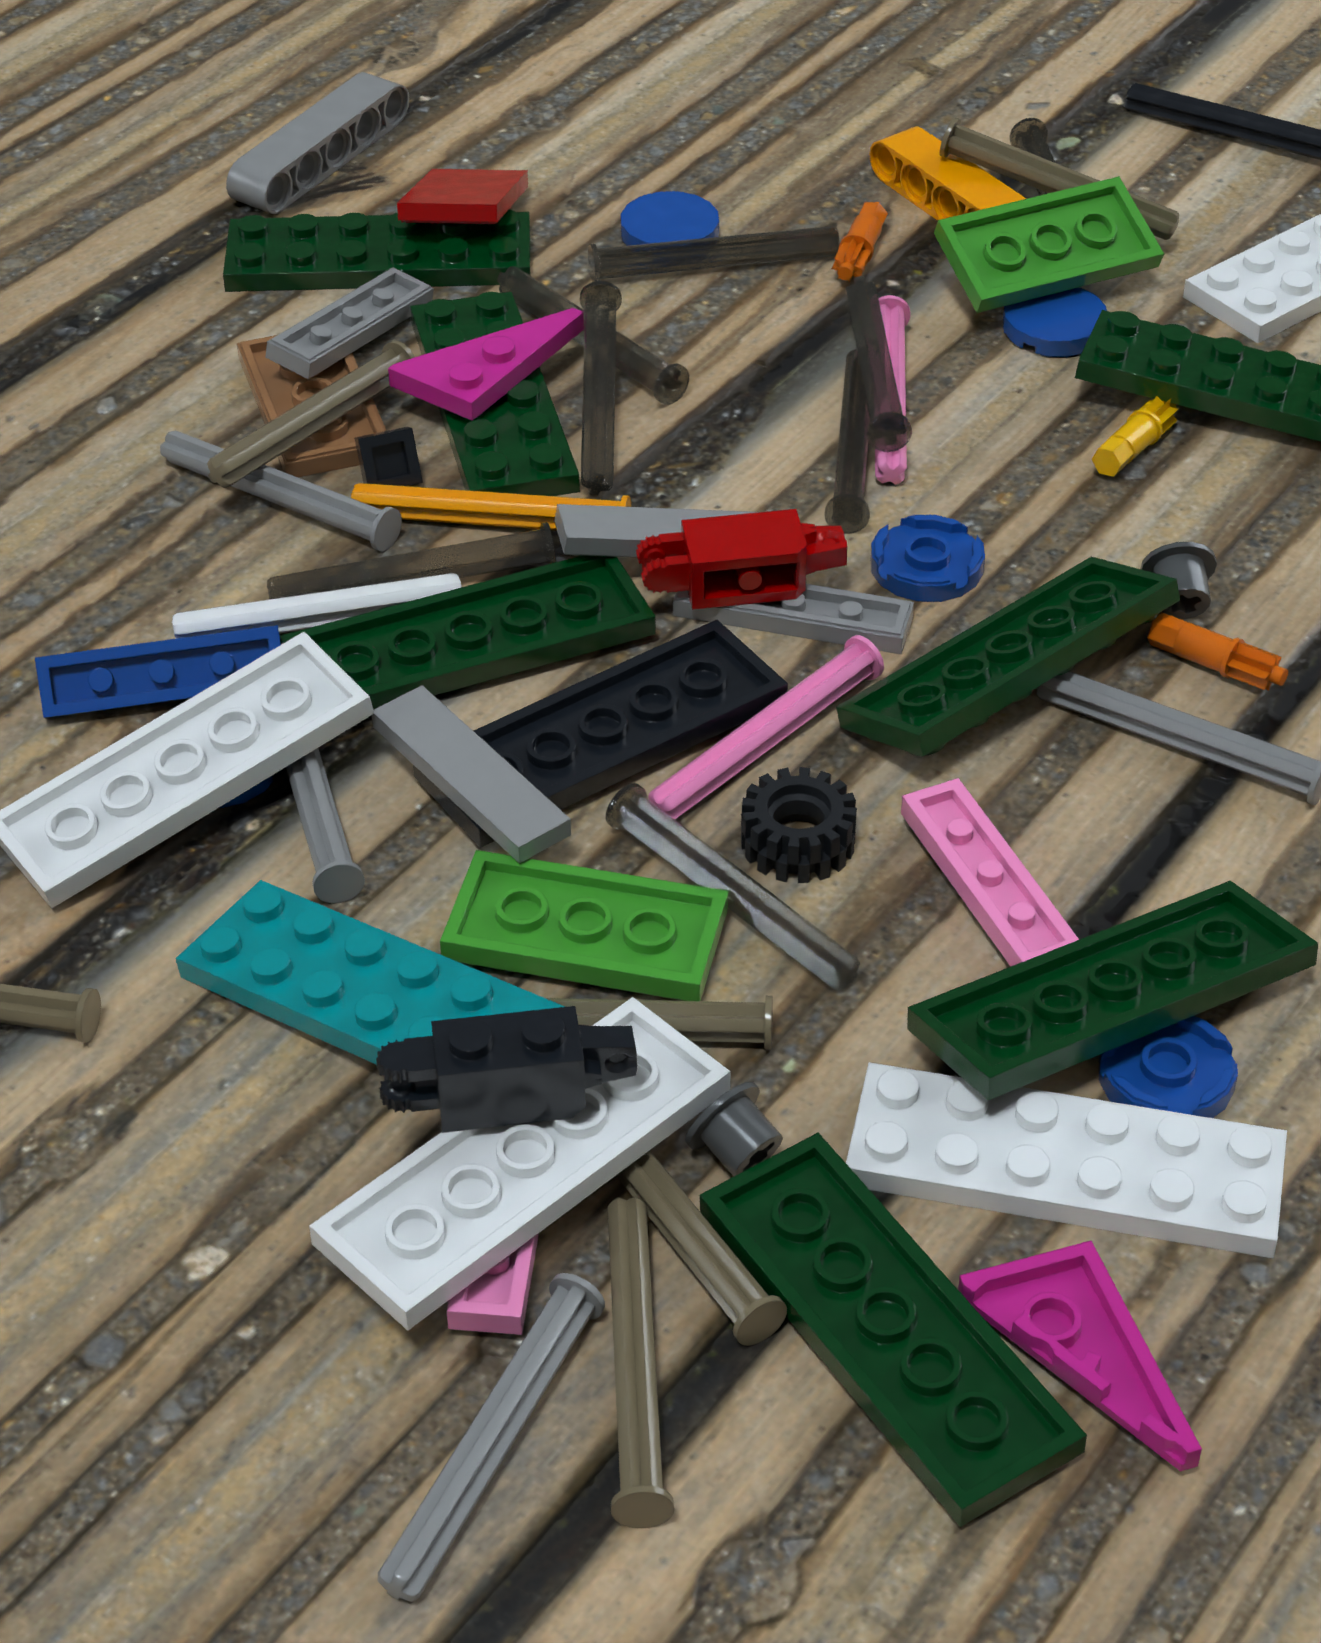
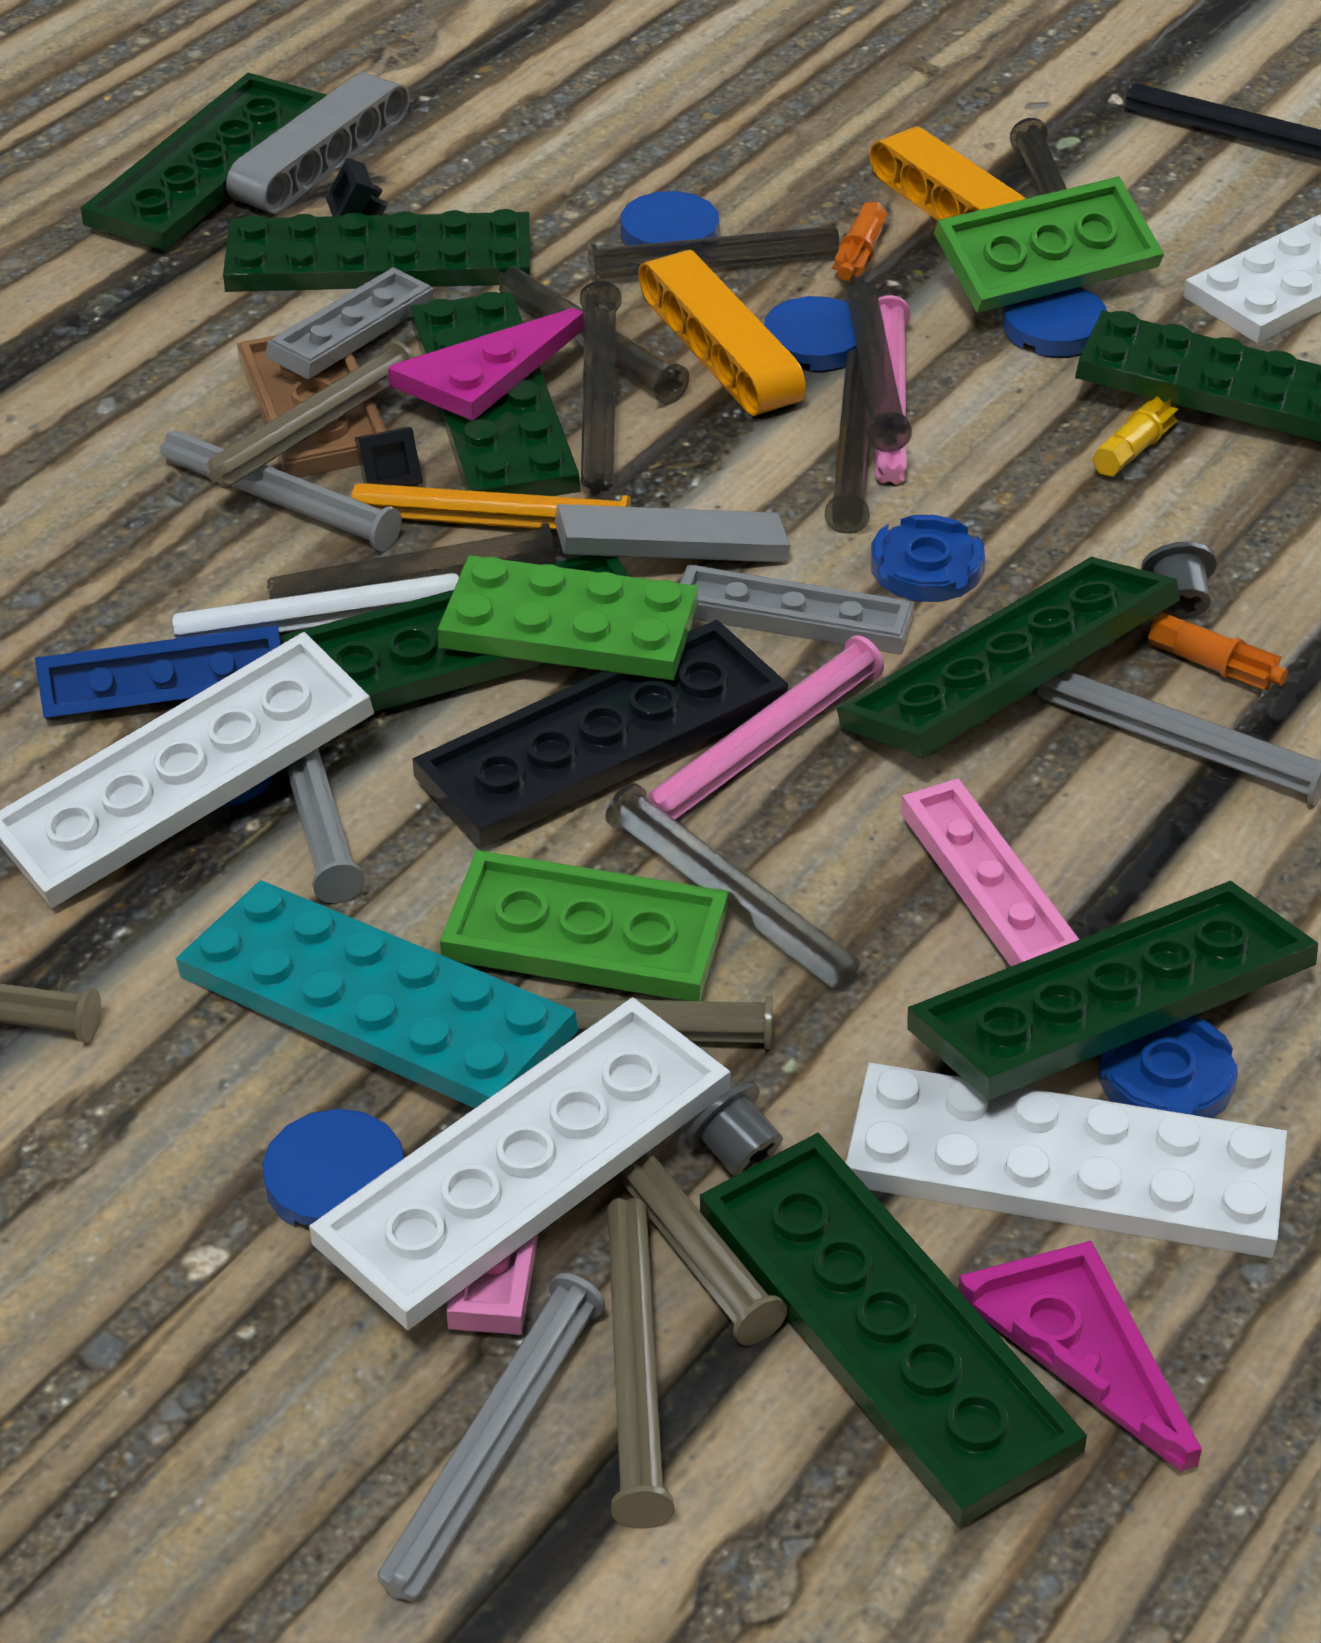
light grey tile [372,685,571,863] -> none
black hinge [376,1006,637,1133] -> none
red tile [397,169,528,224] -> none
red hinge [636,509,848,610] -> none
black tyre [741,767,857,883] -> none
dark tan axle [940,118,1179,240] -> none
none -> dark green plate [80,72,327,250]
none -> blue tile [262,1109,404,1227]
none -> black tile [326,157,388,216]
none -> bright green plate [437,555,698,680]
none -> light orange beam [638,249,806,416]
none -> blue tile [764,296,867,372]

